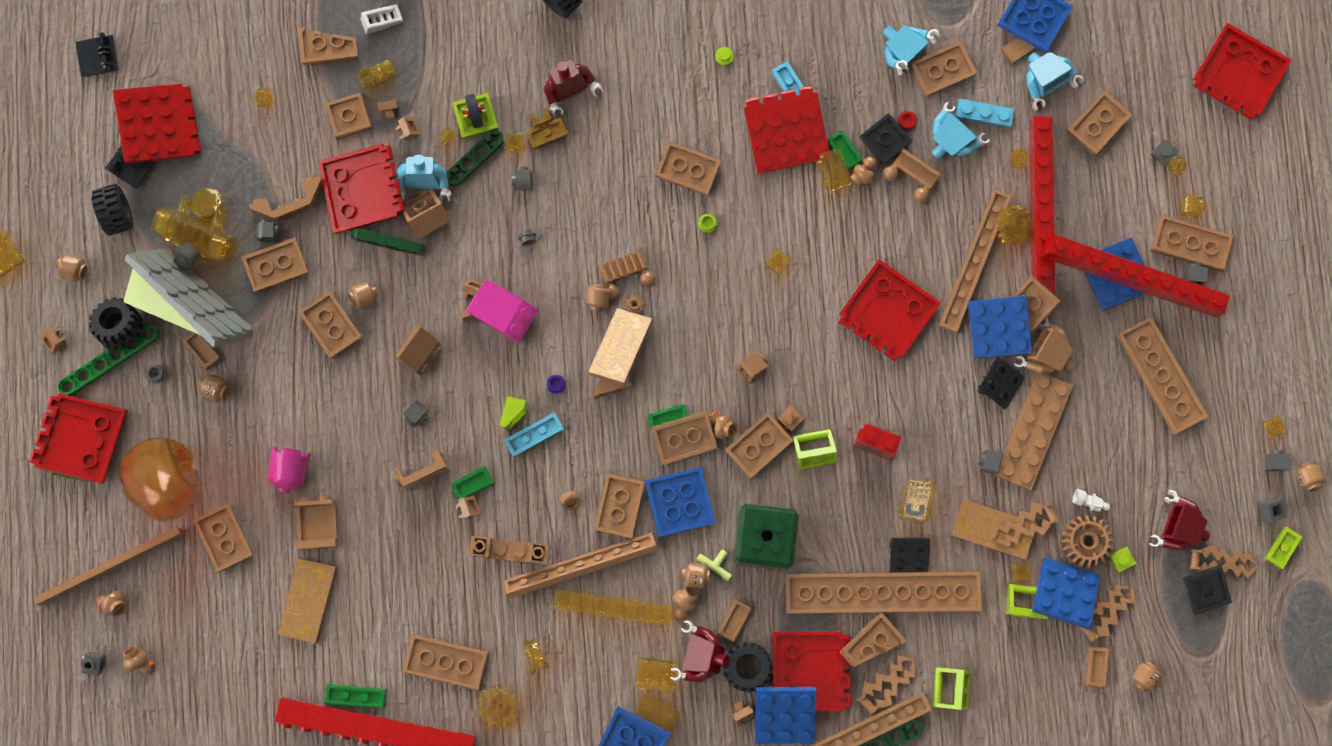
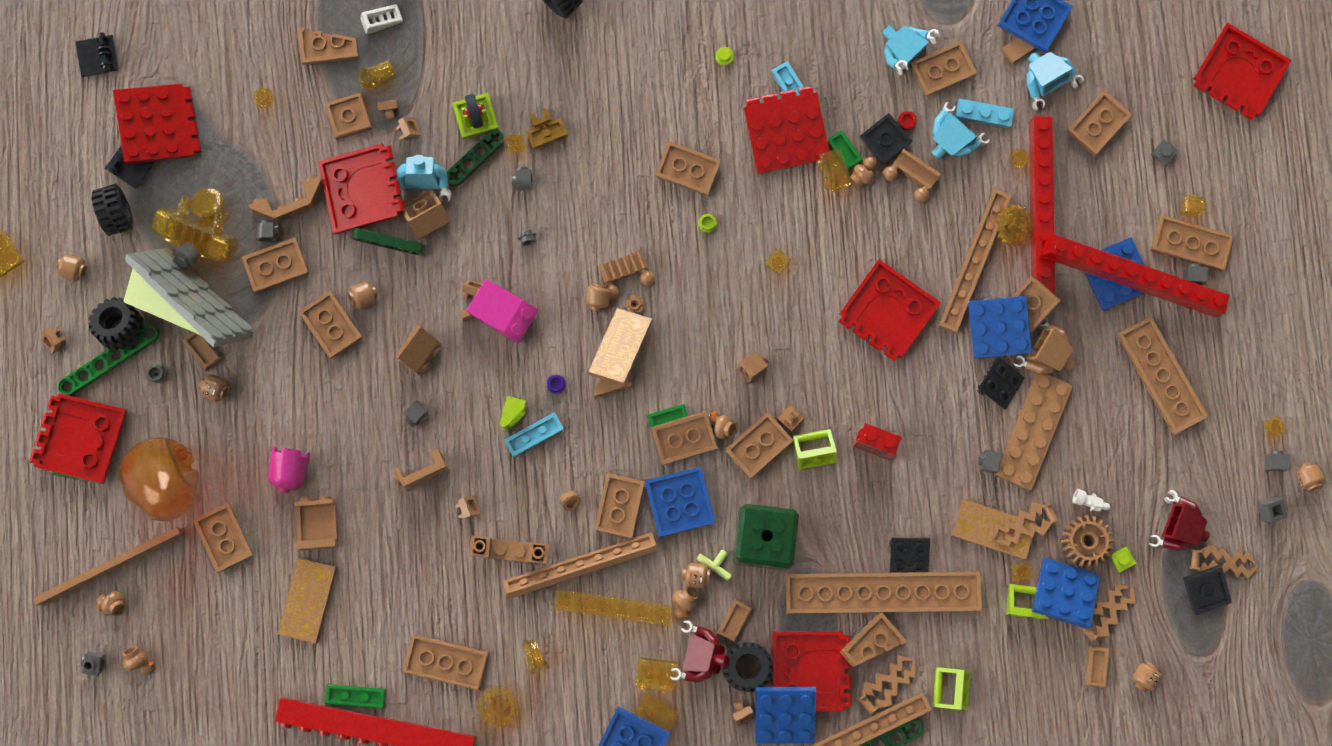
clear yellow plate [438,128,455,145] -> none
green tile [451,466,494,499] -> none
dark red torso [544,60,604,118] -> none
clear yellow slope [898,479,936,524] -> none
clear yellow plate [1168,155,1186,174] -> none
lime plate [1264,526,1302,570] -> none

